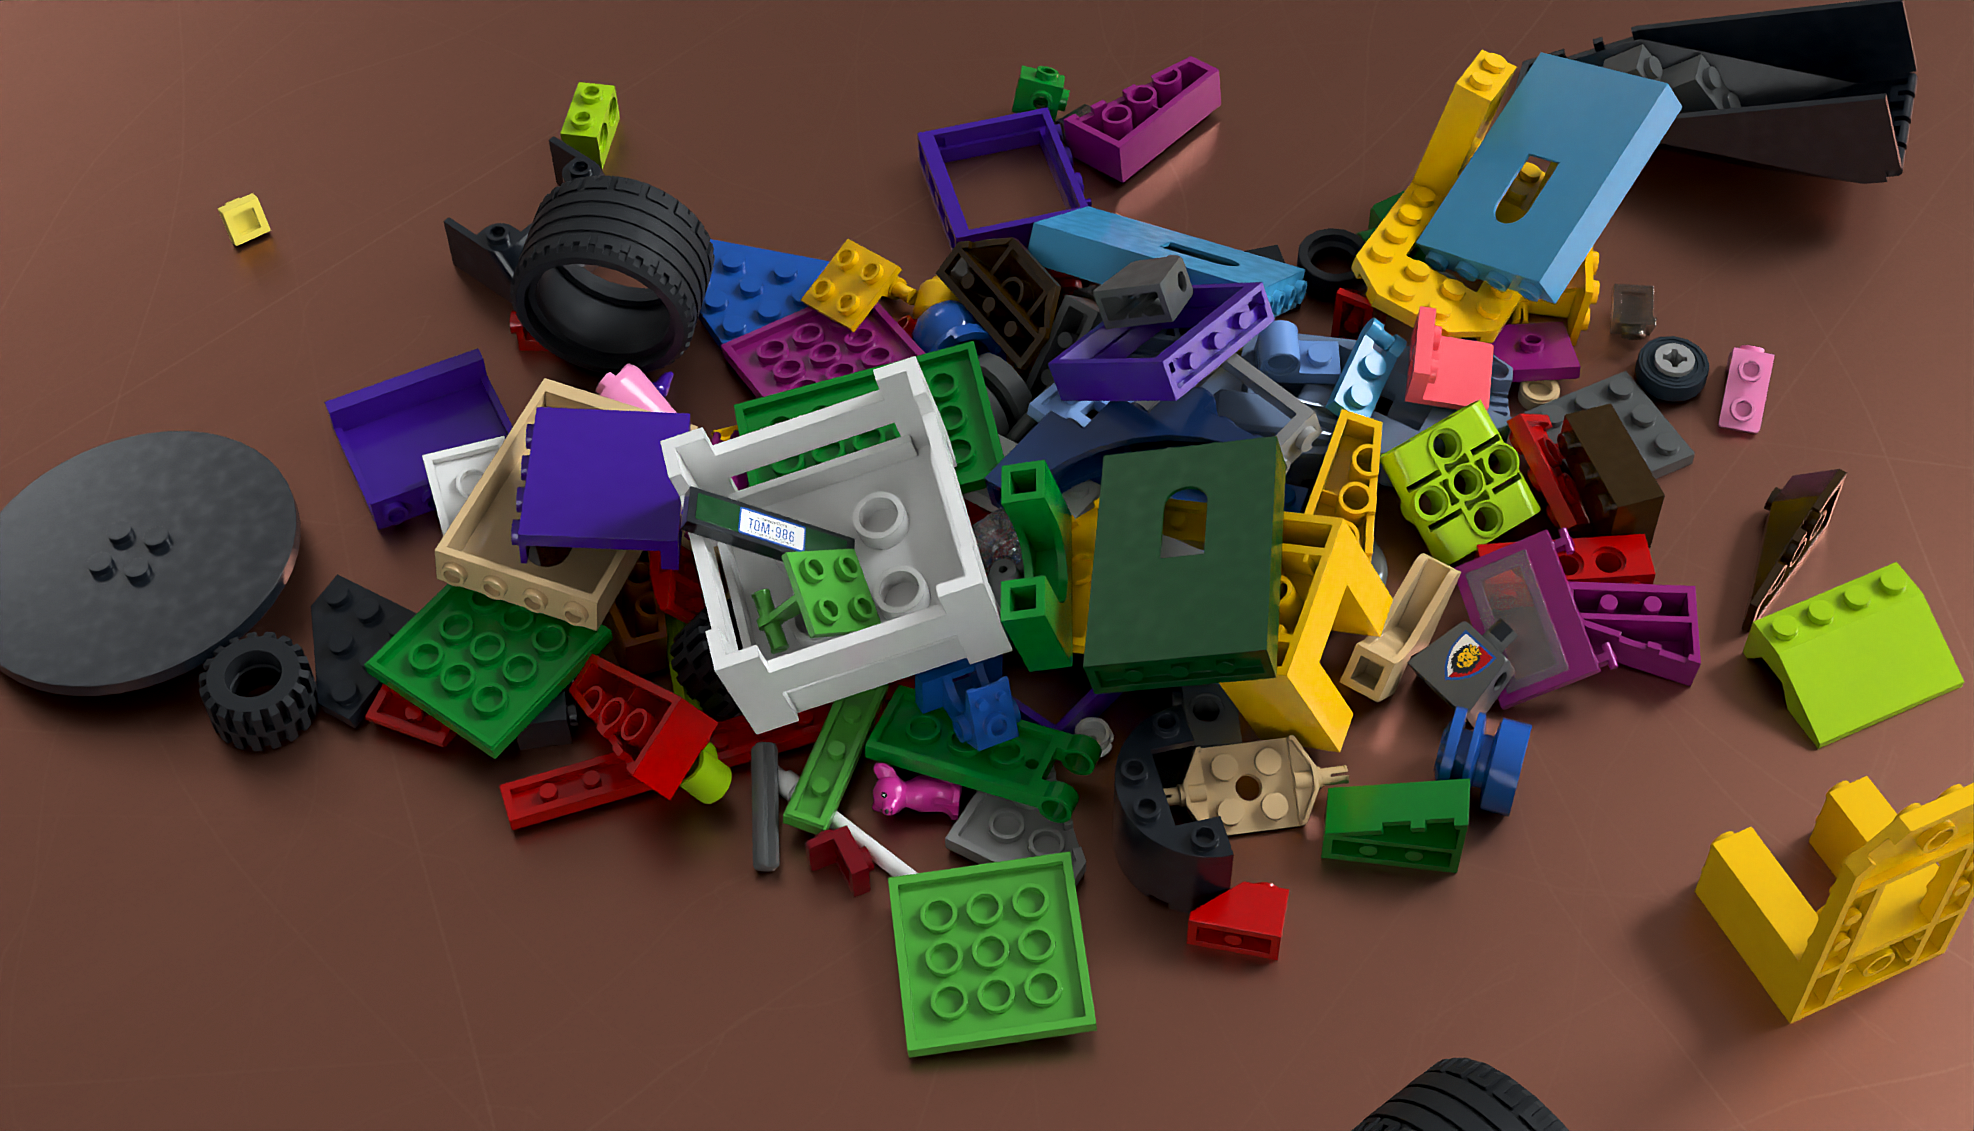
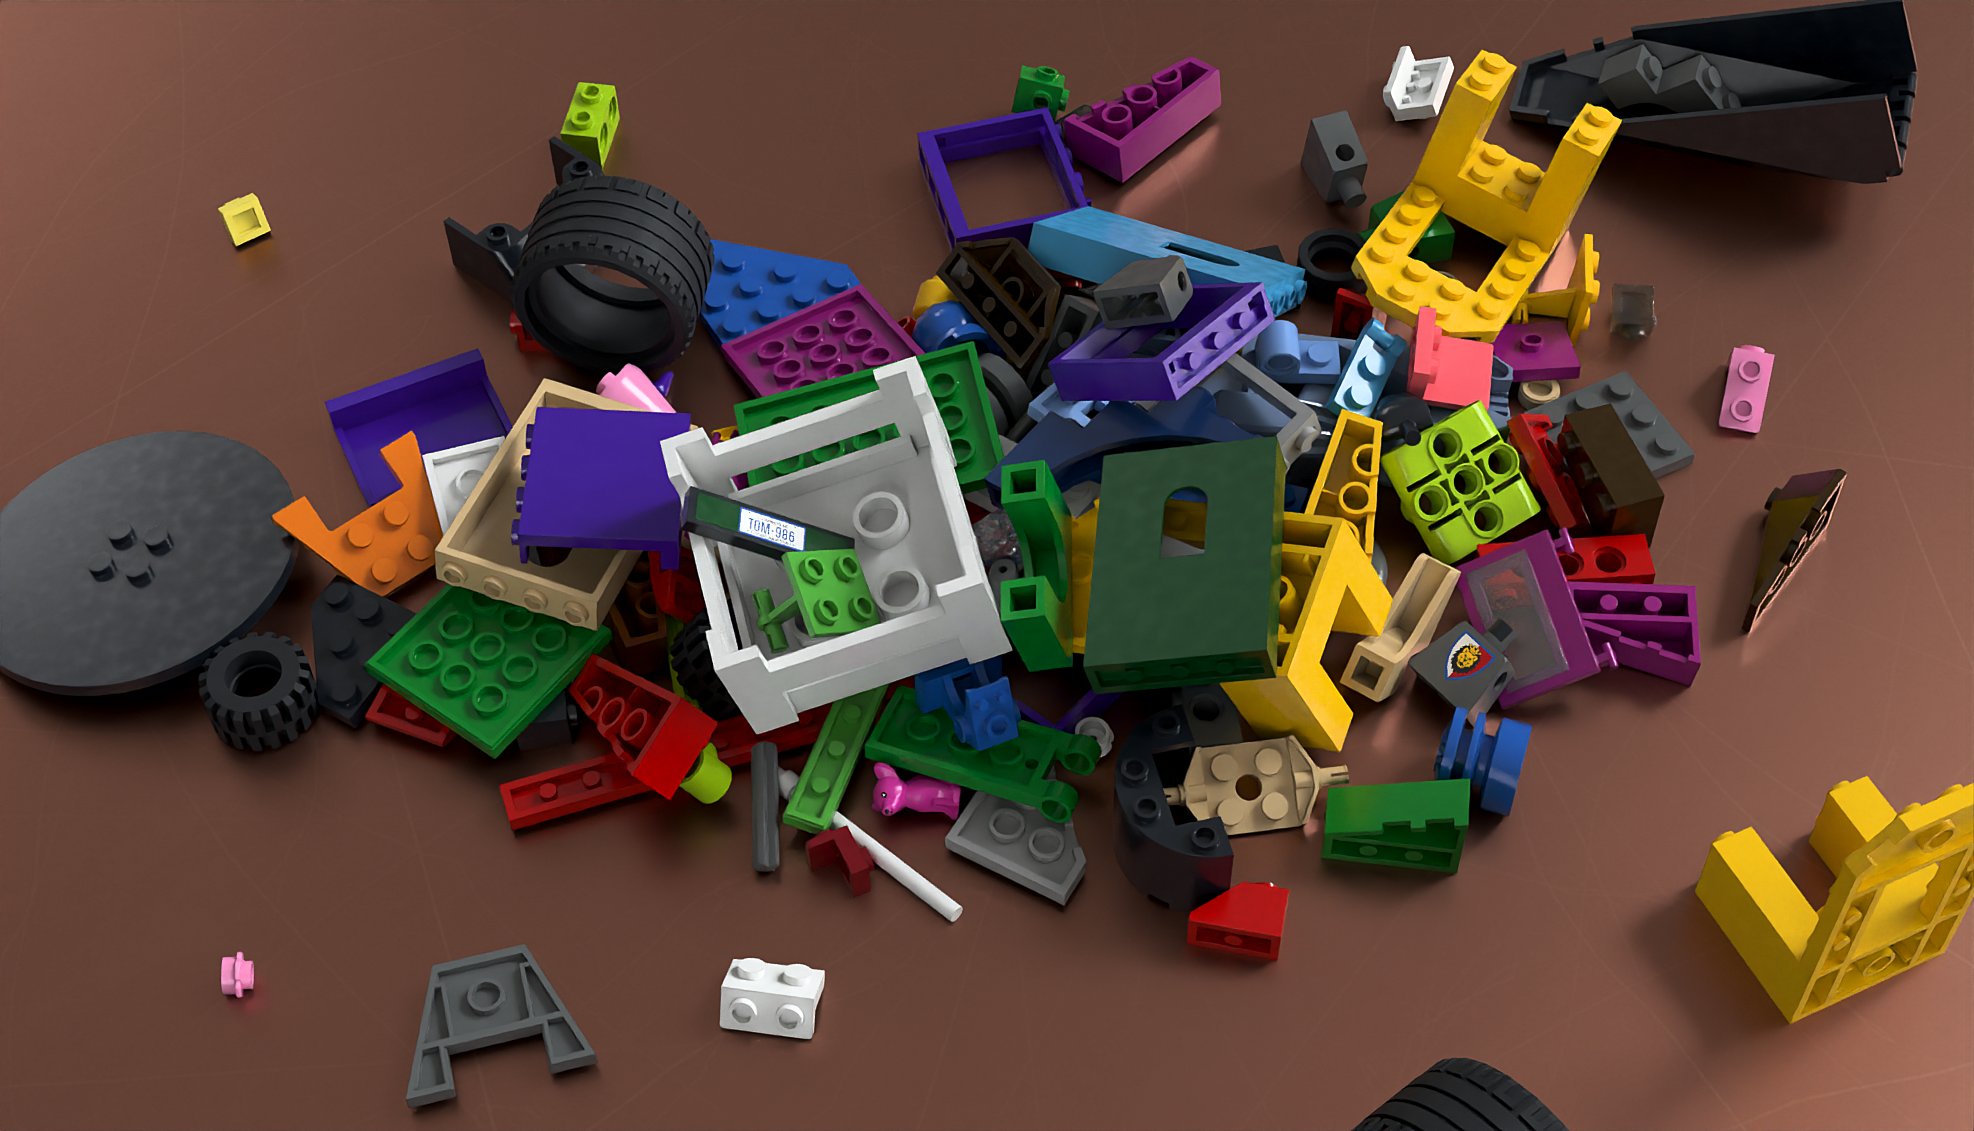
yellow plate [801,239,918,332] -> none
bright green plate [888,851,1097,1058] -> none
dark azure panel [1416,52,1682,304] -> none
black wheel [1635,336,1709,402] -> none
lime piece [1743,562,1964,749] -> none
none -> bright pink plate [221,952,254,998]
none -> orange wing [271,431,443,598]
none -> dark grey wing [405,944,598,1108]
none -> white bracket [720,958,825,1039]
none -> dark grey torso [1300,110,1368,209]
none -> black piece [1375,392,1434,446]
none -> white bracket [1383,46,1454,121]

